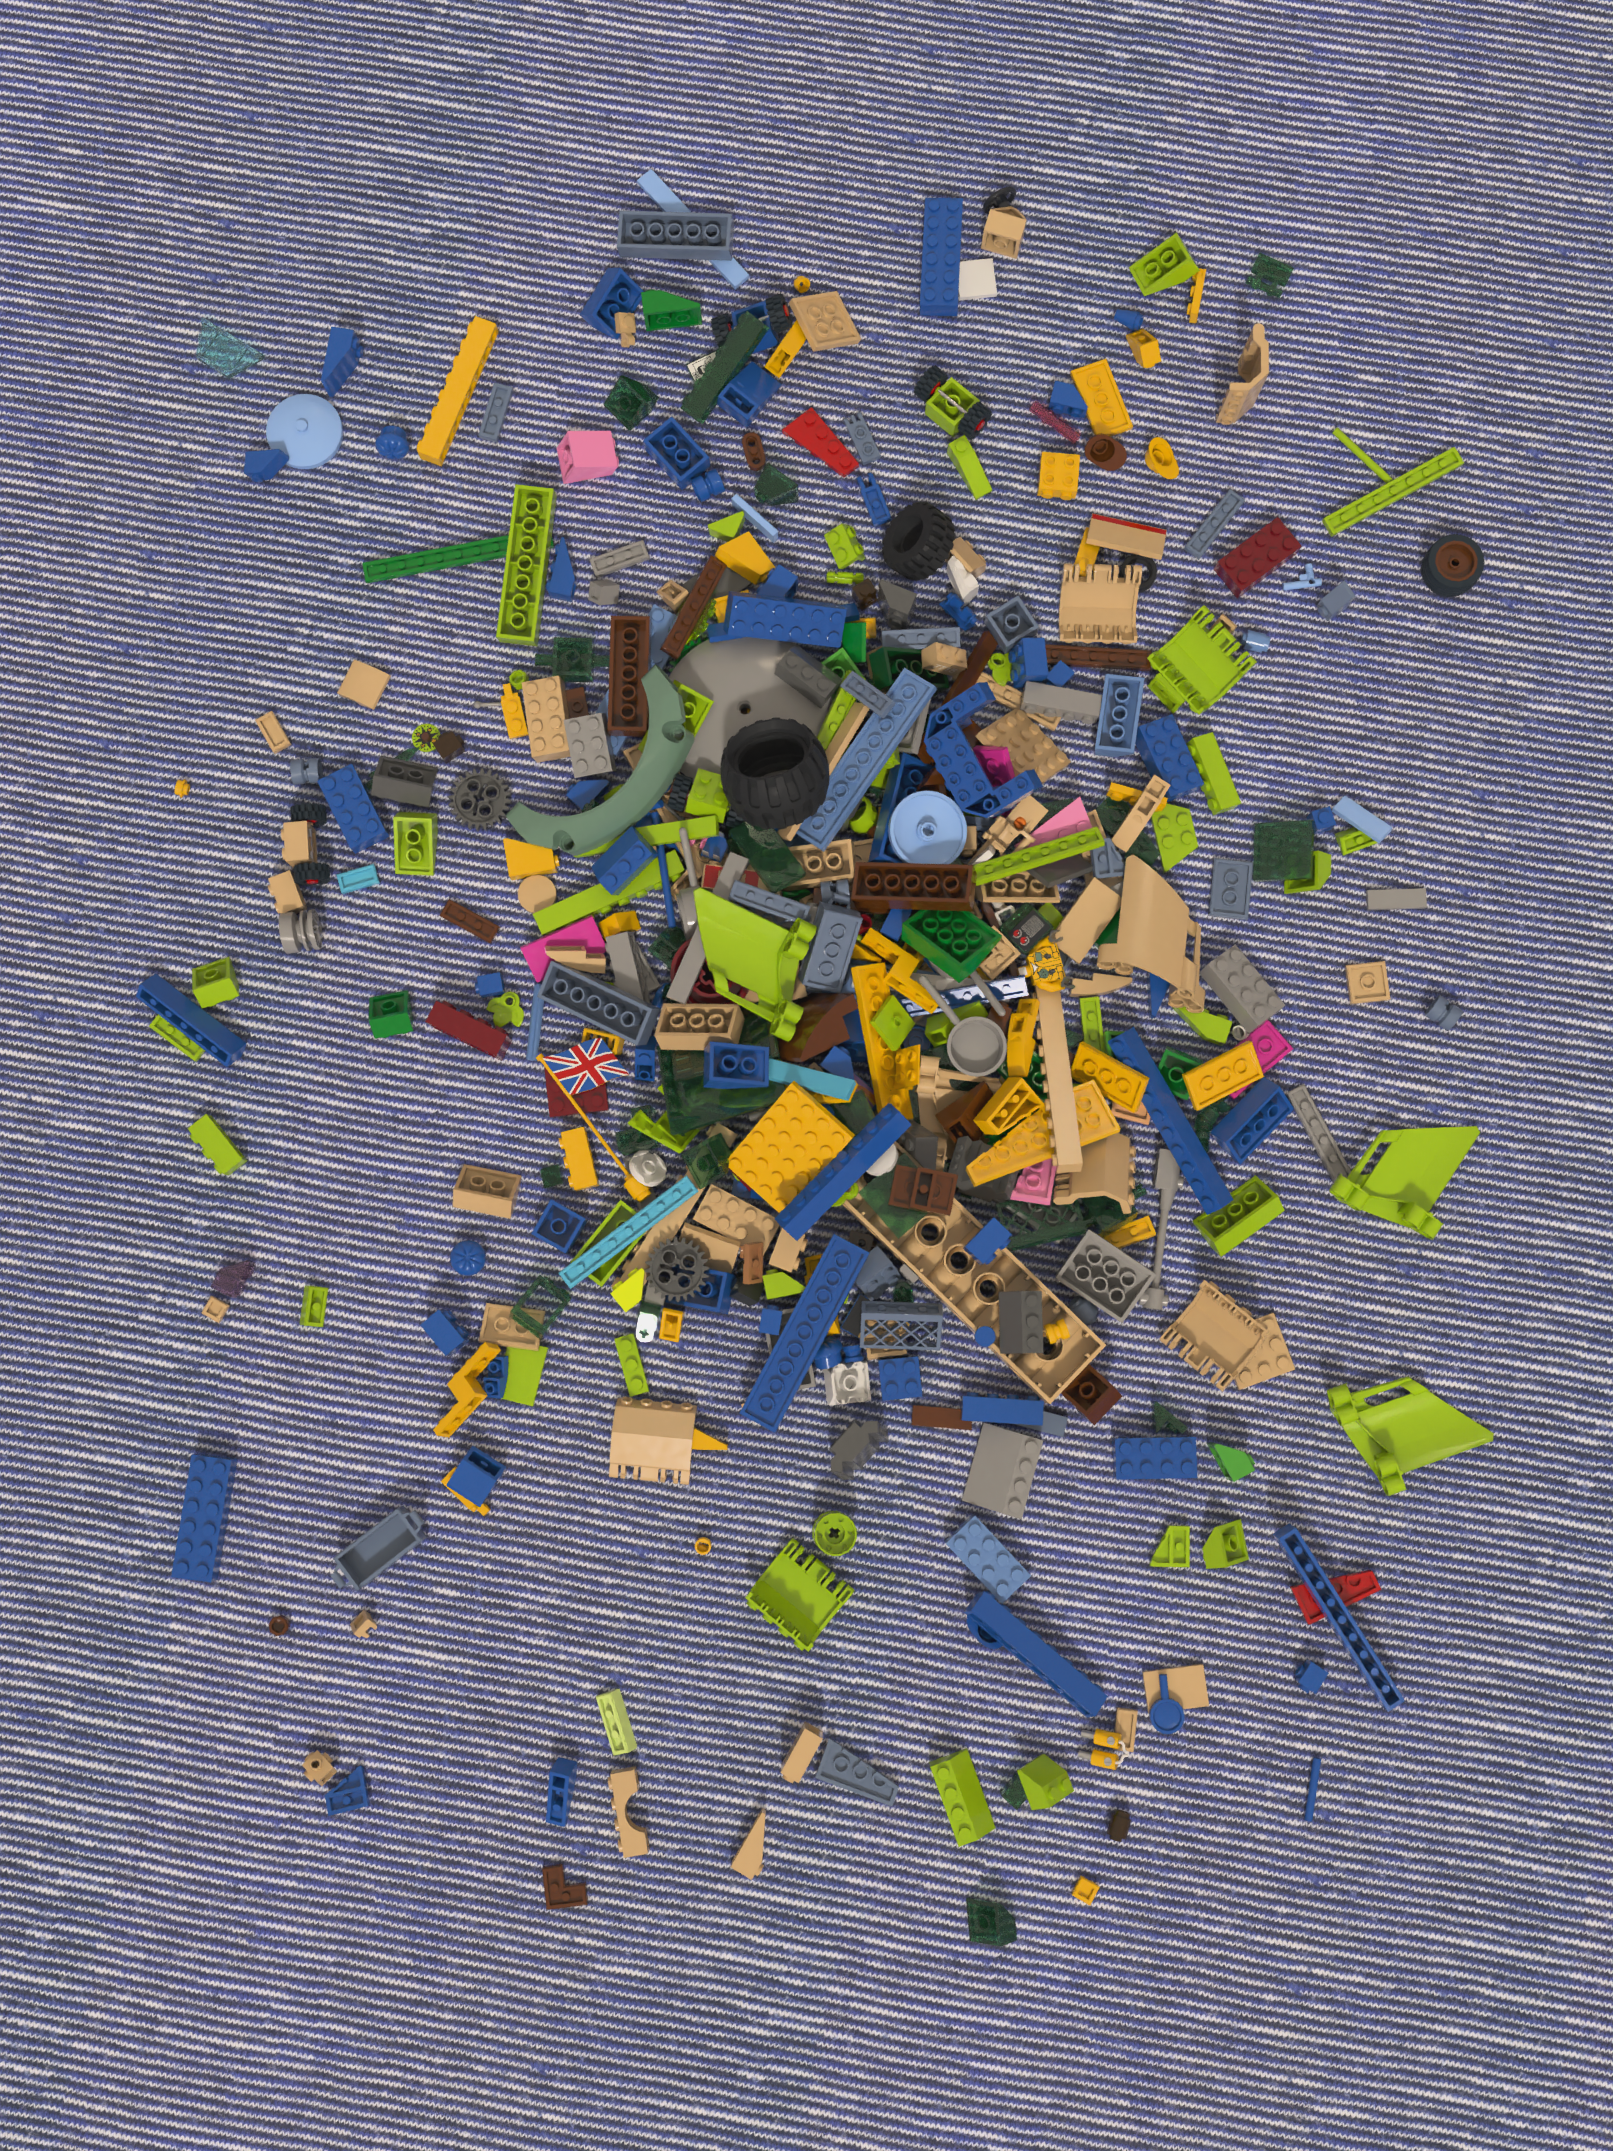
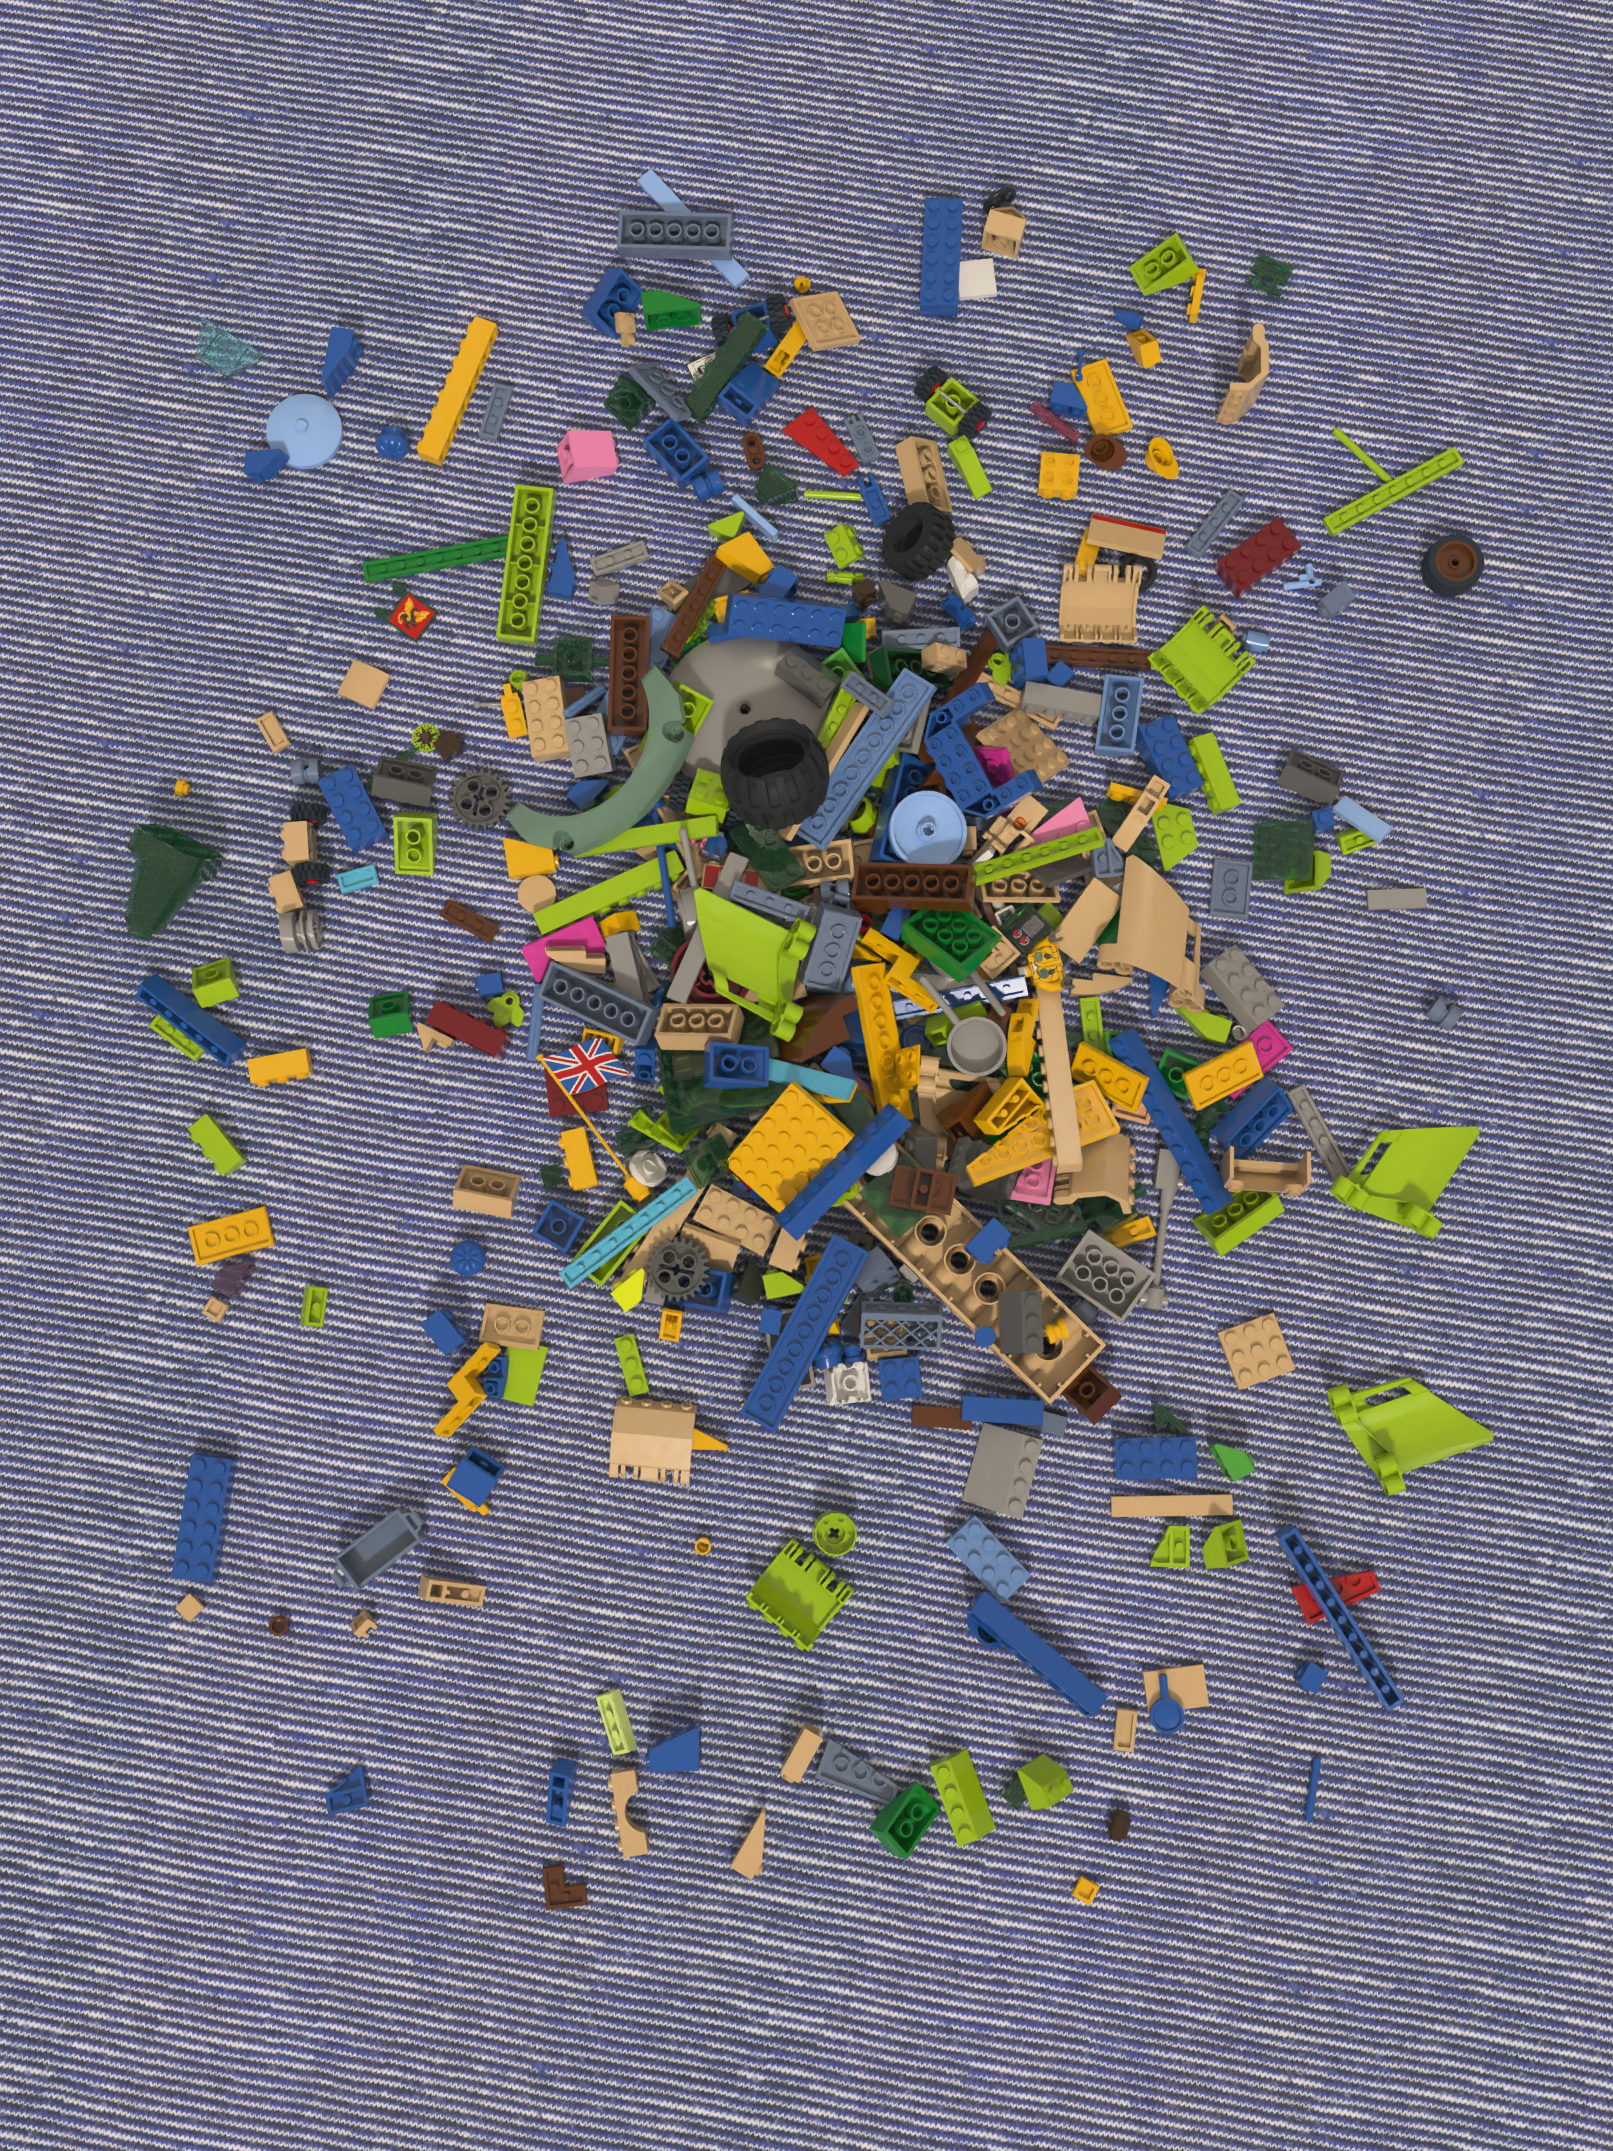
tan brick [302,1750,337,1786] -> none
clear green window [509,1275,572,1340] -> none
blue slope [591,826,659,895] -> none
piece [636,1301,661,1342] -> none
medium nougat hinge [740,1242,763,1285] -> none
dark grey slope [829,1419,889,1480] -> none
lime plate [870,995,916,1051] -> none
clear green slope [966,1898,1017,1947] -> none
yellow piece [1078,1729,1129,1770] -> none
lime tile [1147,673,1185,714] -> none
tan hinge [1159,1280,1269,1392] -> none
tan tile [1345,961,1390,1005] -> none
none -> clear green cone [124,823,224,941]
none -> tan tile [175,1593,205,1622]
none -> yellow tile [188,1206,276,1266]
none -> yellow brick [247,1049,314,1087]
none -> flag [374,582,439,644]
none -> tan slope [416,1022,456,1054]
none -> tan slope [418,1575,486,1607]
none -> medium blue axle [563,684,607,719]
none -> sand blue wing [628,361,692,422]
none -> blue slope [646,1721,701,1772]
none -> lime bar [804,490,861,501]
none -> green slope [869,1782,941,1859]
none -> tan slope [895,436,953,515]
none -> blue hinge [1075,349,1085,382]
none -> tan tile [1110,1494,1233,1517]
none -> tan windscreen [1220,1146,1311,1196]
none -> dark grey slope [1277,748,1345,807]

